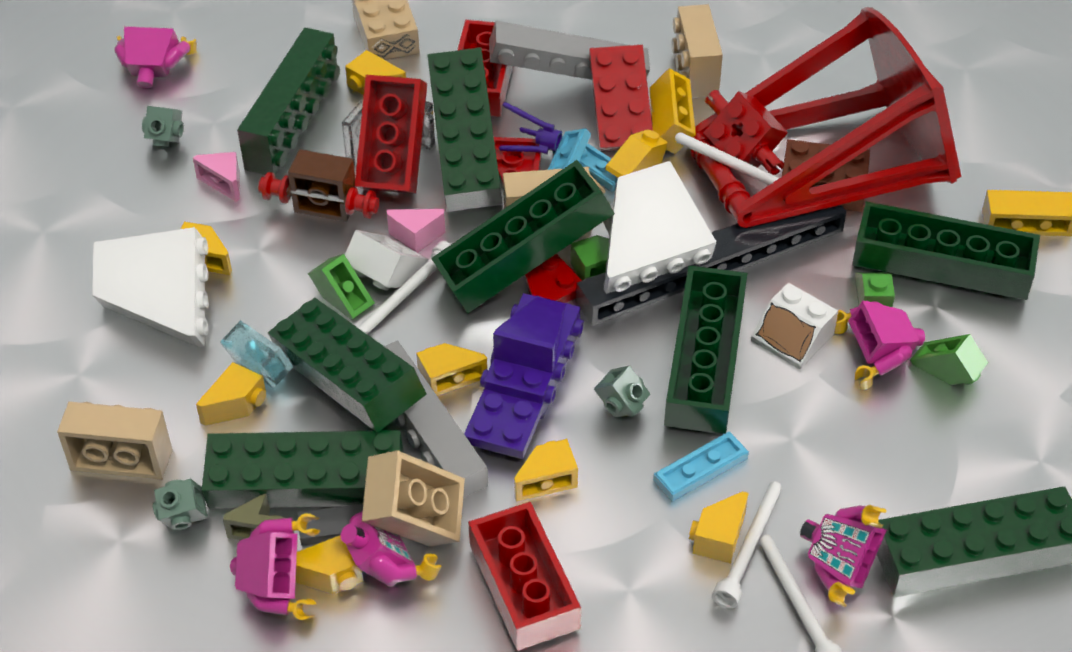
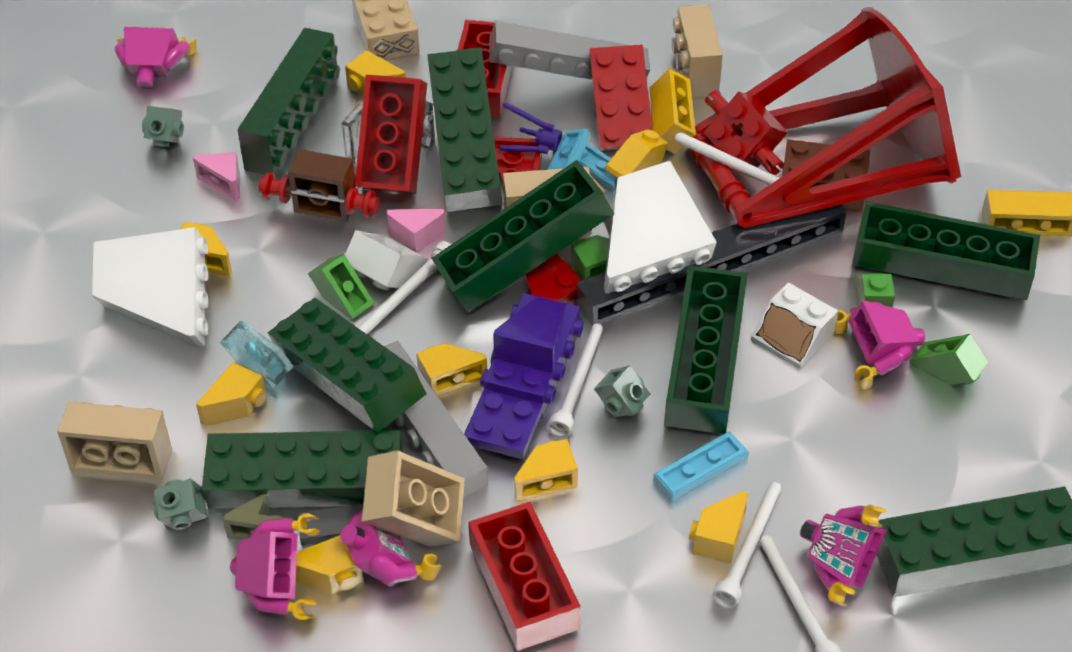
none -> white piece [547,323,603,438]

